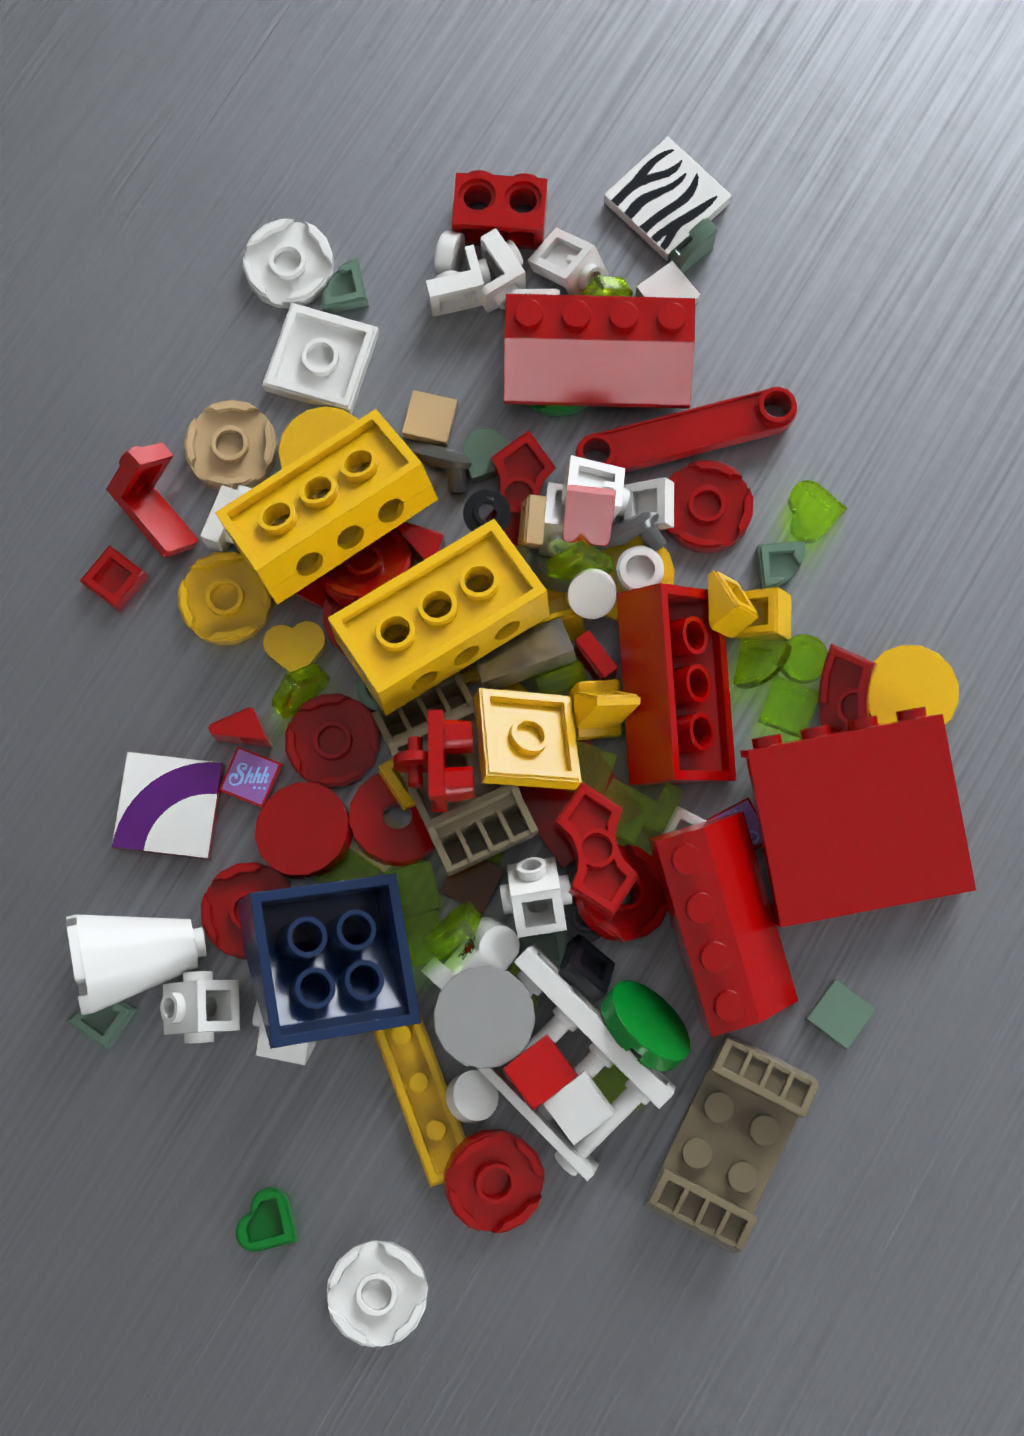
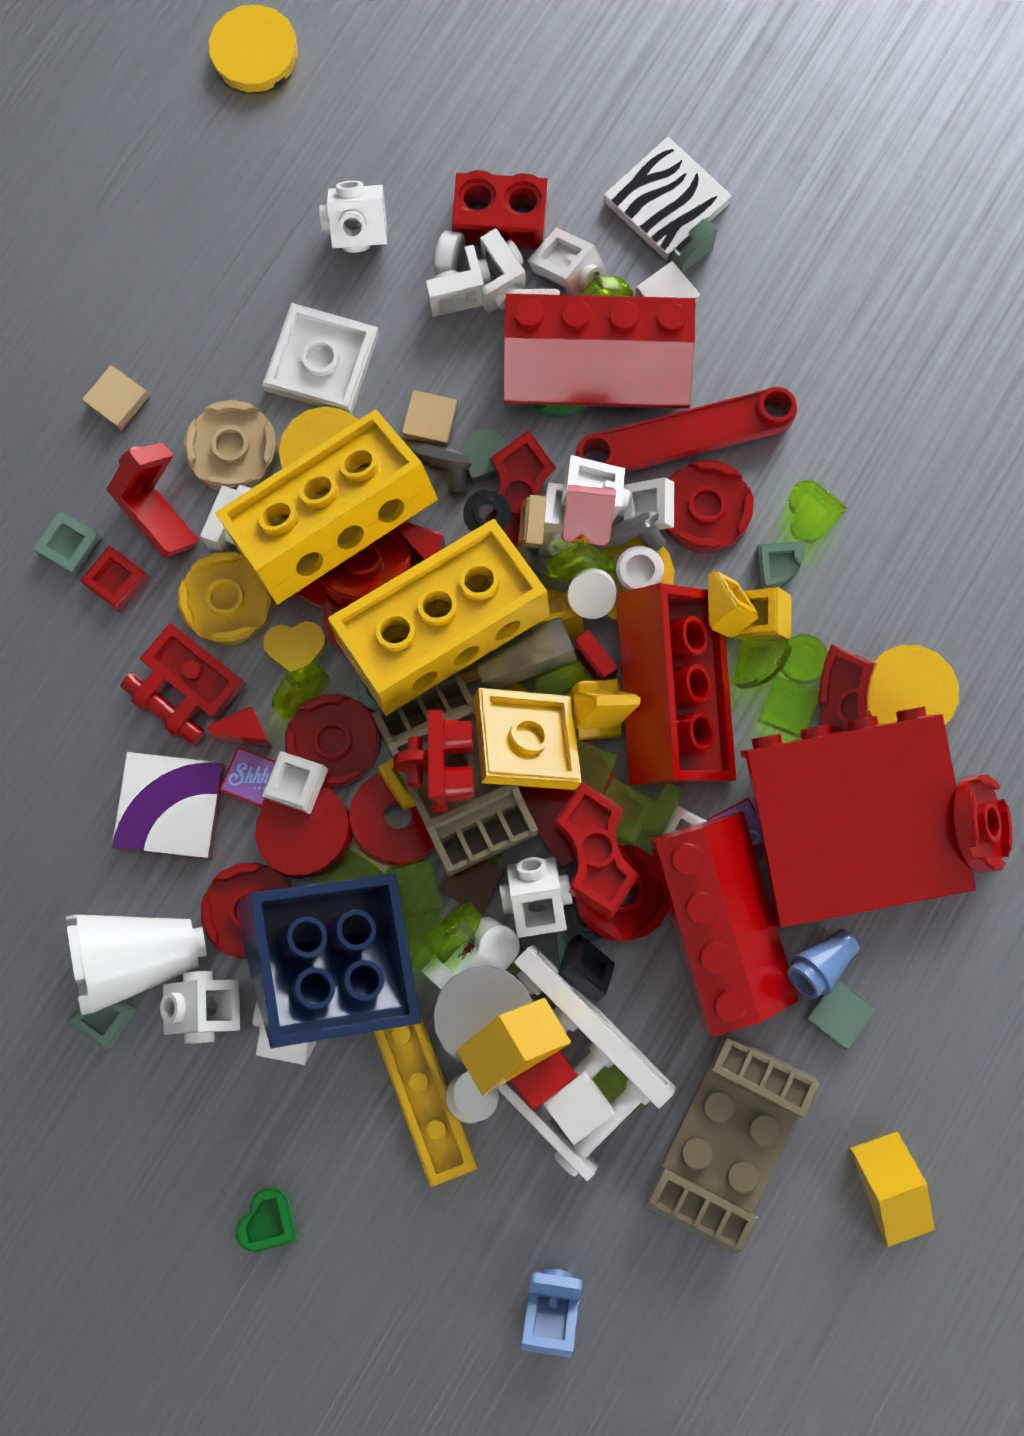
white tile [242,219,334,309] -> none
sand green tile [322,258,369,314] -> none
white tile [327,1240,428,1347] -> none
red tile [444,1129,544,1233] -> none
green tile [601,980,690,1072] -> none
none -> sand green tile [33,510,102,577]
none -> tan tile [82,365,150,431]
none -> red plate [120,622,246,746]
none -> yellow tile [209,4,298,93]
none -> white tile [262,751,328,814]
none -> white brick [319,181,388,253]
none -> yellow slope [456,998,571,1096]
none -> medium blue bracket [520,1269,583,1358]
none -> medium blue cone [787,929,860,999]
none -> yellow slope [849,1131,935,1247]
none -> red tile [953,774,1012,873]

